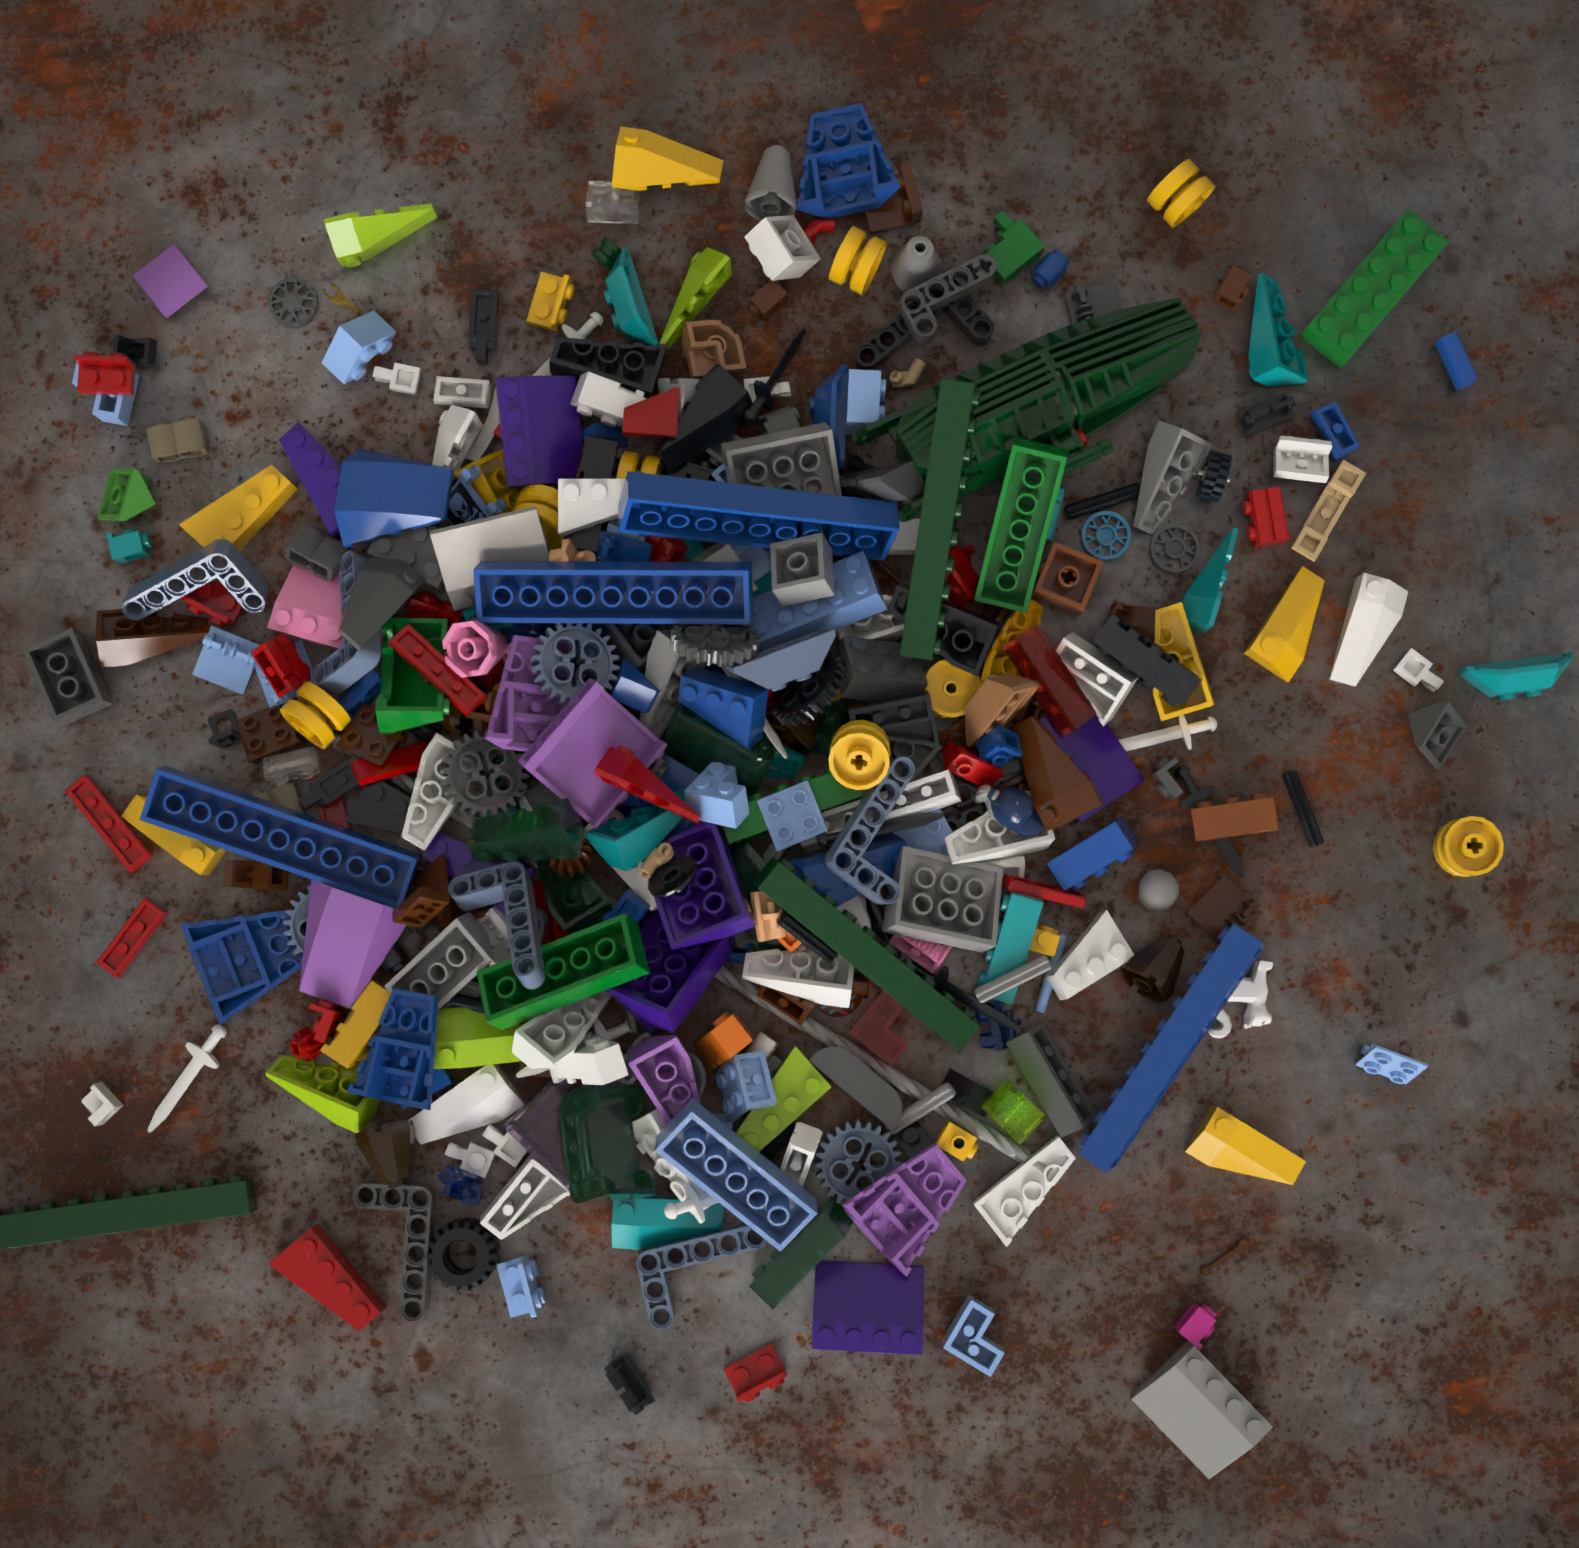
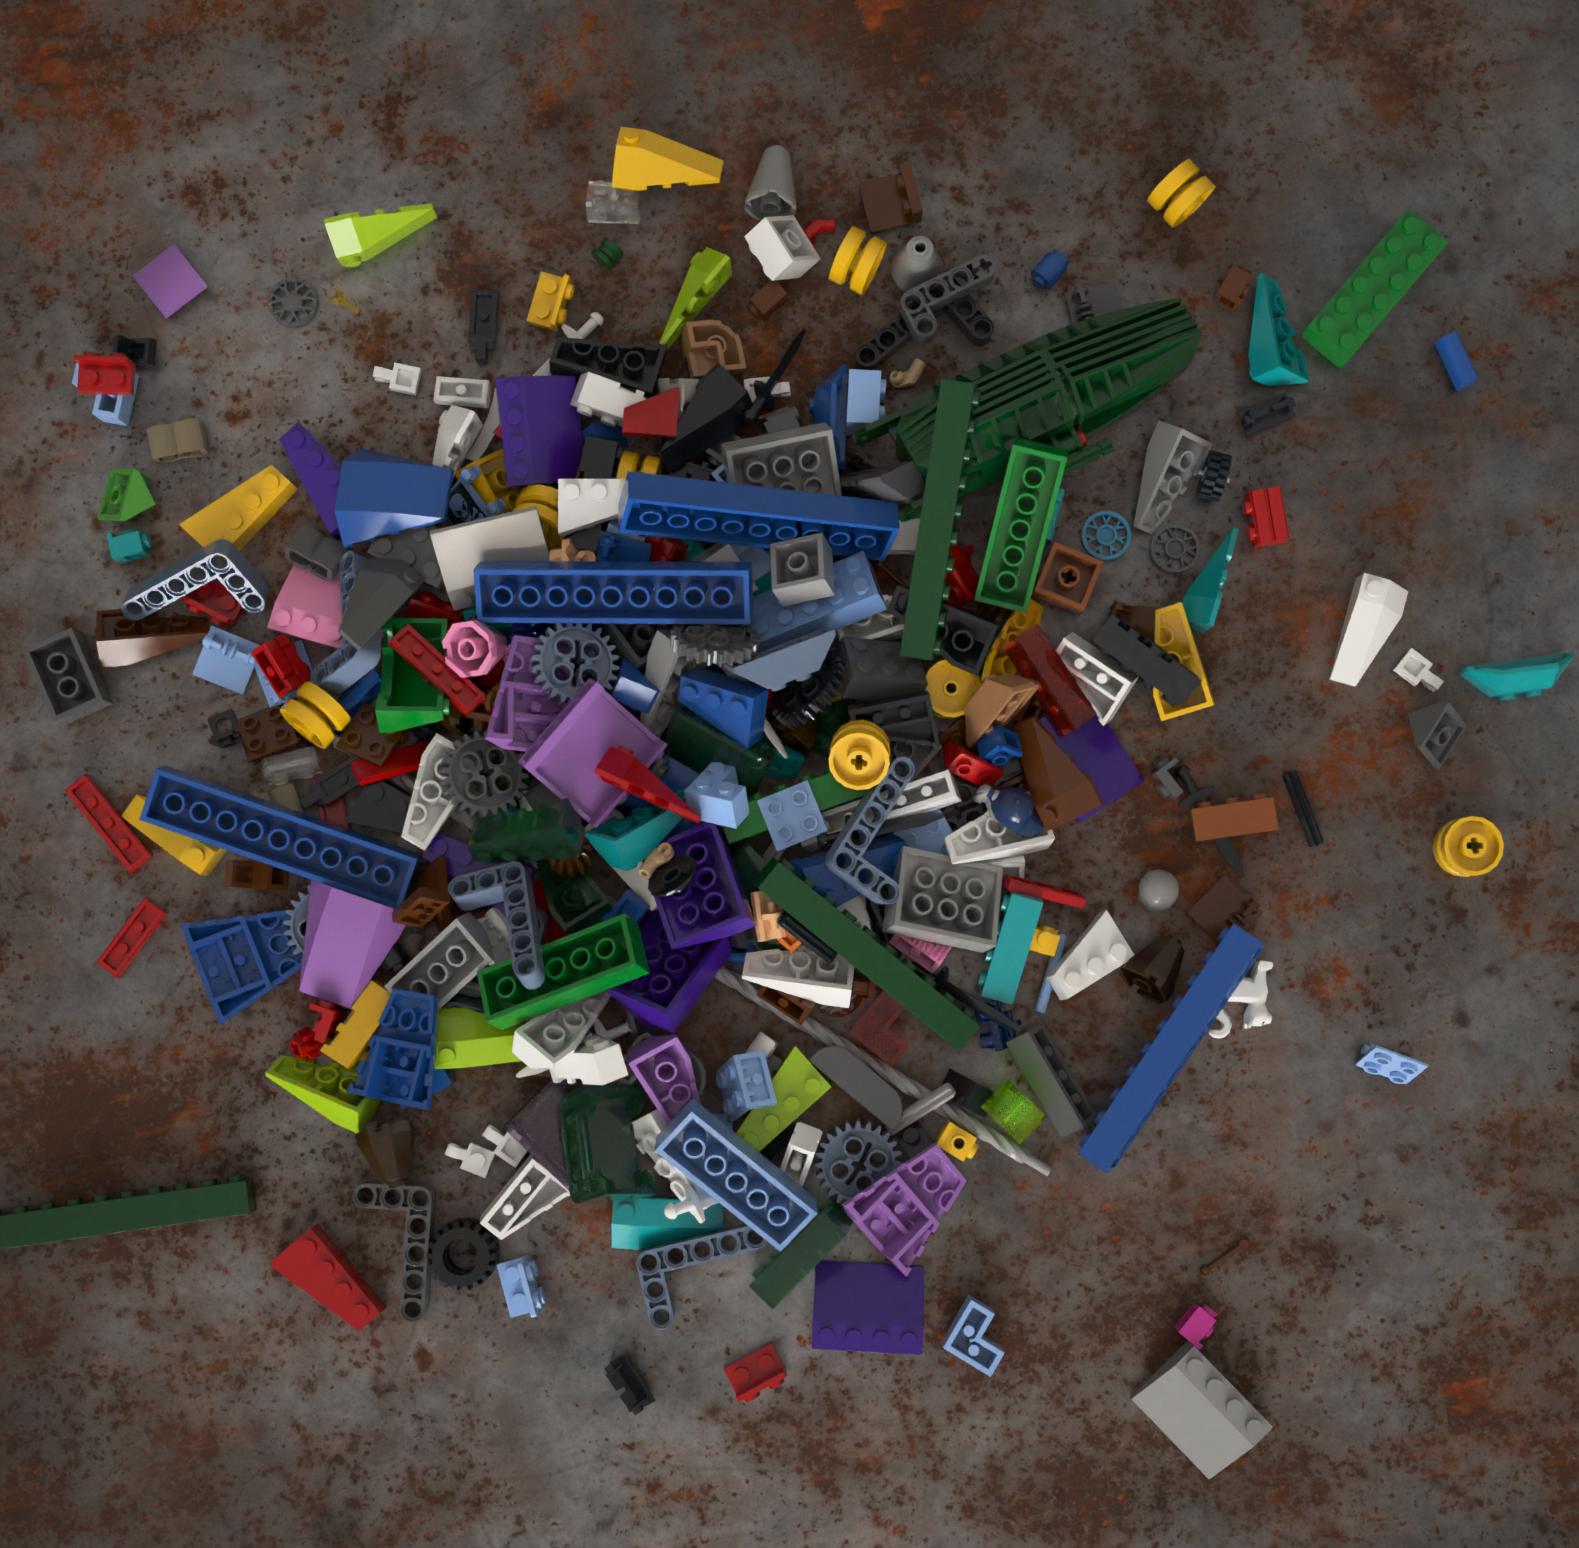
white panel [82,1082,124,1126] -> none
white sword [147,1024,227,1133] -> none
light blue brick [322,311,396,384] -> none
white wedge [409,1064,526,1145] -> none
clear blue hips [438,1165,484,1206] -> none
teal wedge [603,246,659,346] -> none
orange wedge [693,1012,755,1070] -> none
blue wedge [796,103,900,219] -> none
white wing [972,1135,1075,1247] -> none
light grey axle [975,955,1052,1003] -> none
green hinge [984,211,1045,287] -> none
blue wedge [1047,816,1139,891] -> none
black axle [1064,483,1140,520] -> none
white sword [1119,715,1217,751] -> none
yellow wedge [1185,1105,1306,1185] -> none
yellow wedge [1244,566,1325,683] -> none
white bracket [1273,436,1332,483] -> none
tan slope [1291,460,1366,562] -> none
blue brick [1310,401,1361,461] -> none

